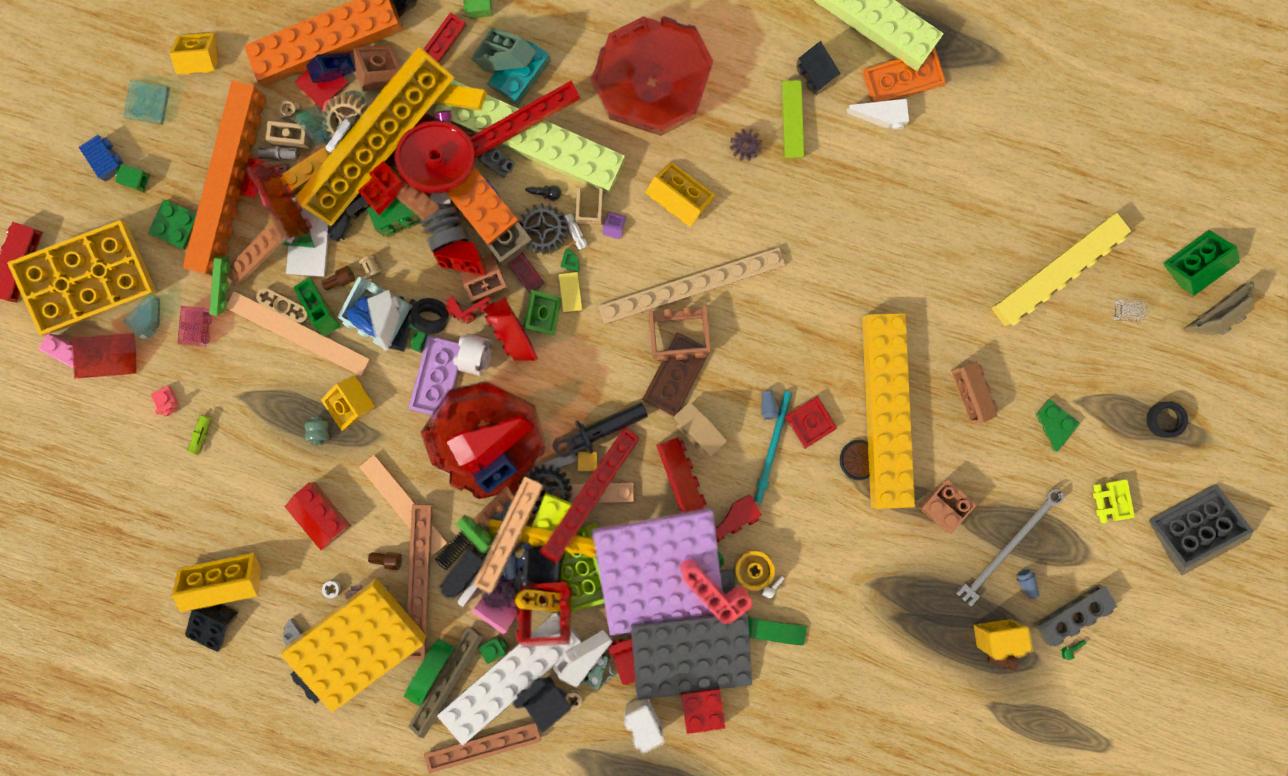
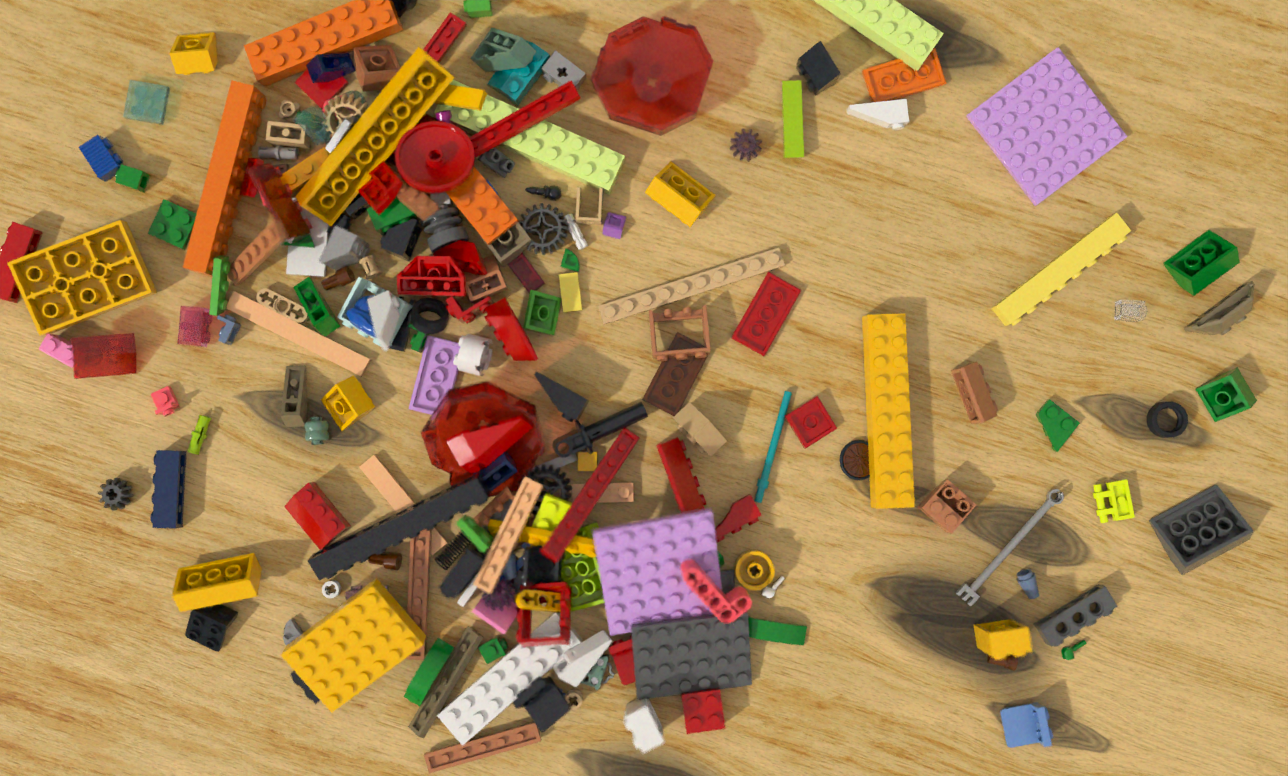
clear light blue slope [123,294,160,339] -> none
sand blue cone [761,391,780,420] -> none
none -> dark grey gear [97,478,133,511]
none -> dark blue brick [150,450,187,529]
none -> sand blue bracket [217,314,241,345]
none -> dark tan slope [280,365,307,427]
none -> black brick [308,472,491,580]
none -> light grey slope [319,226,370,270]
none -> black slope [380,219,423,262]
none -> red wedge [397,256,466,296]
none -> black slope [534,372,589,422]
none -> light grey brick [541,50,586,90]
none -> red tile [731,272,802,357]
none -> lavender plate [966,47,1127,206]
none -> medium blue bracket [1000,702,1053,748]
none -> green slope [1196,367,1257,422]

